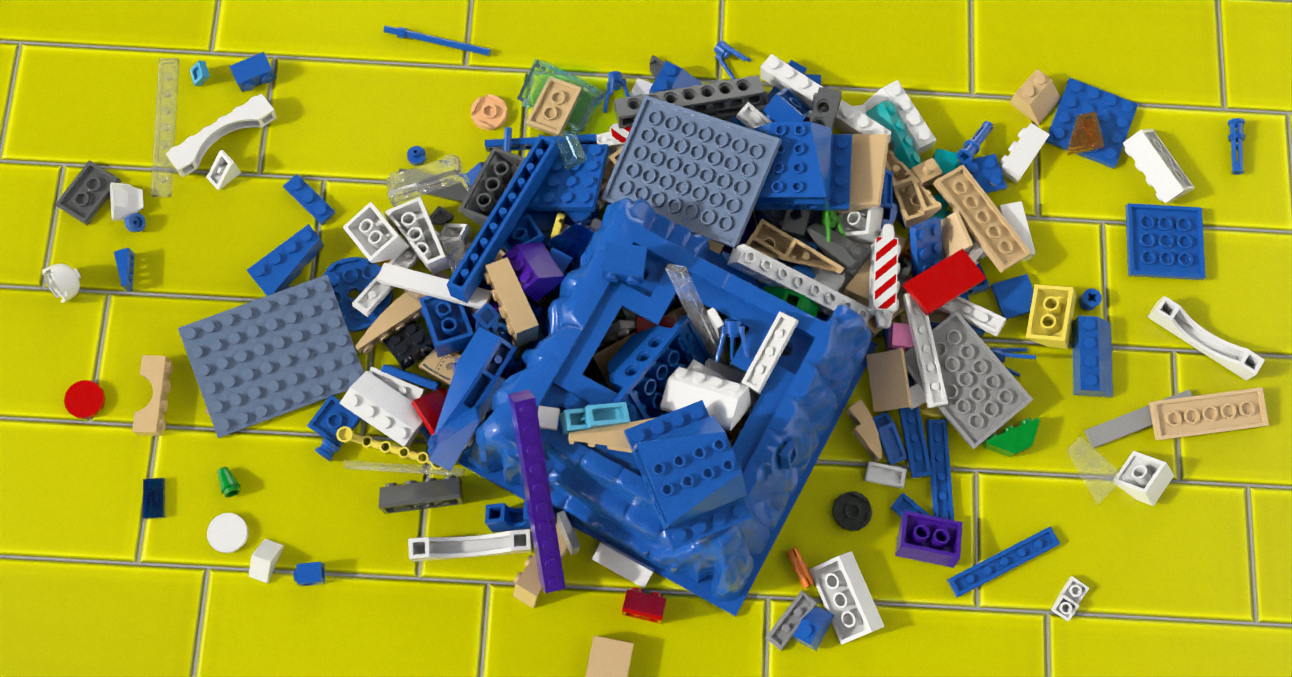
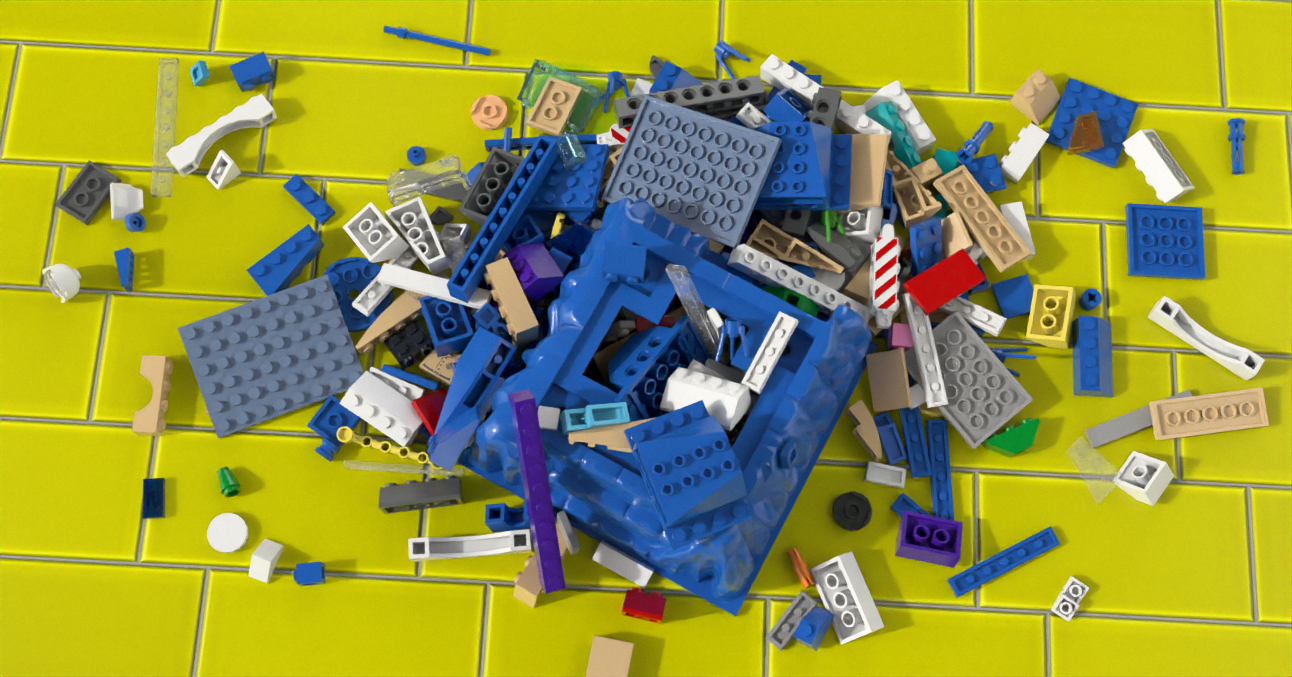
red tile [64,380,106,419] -> none

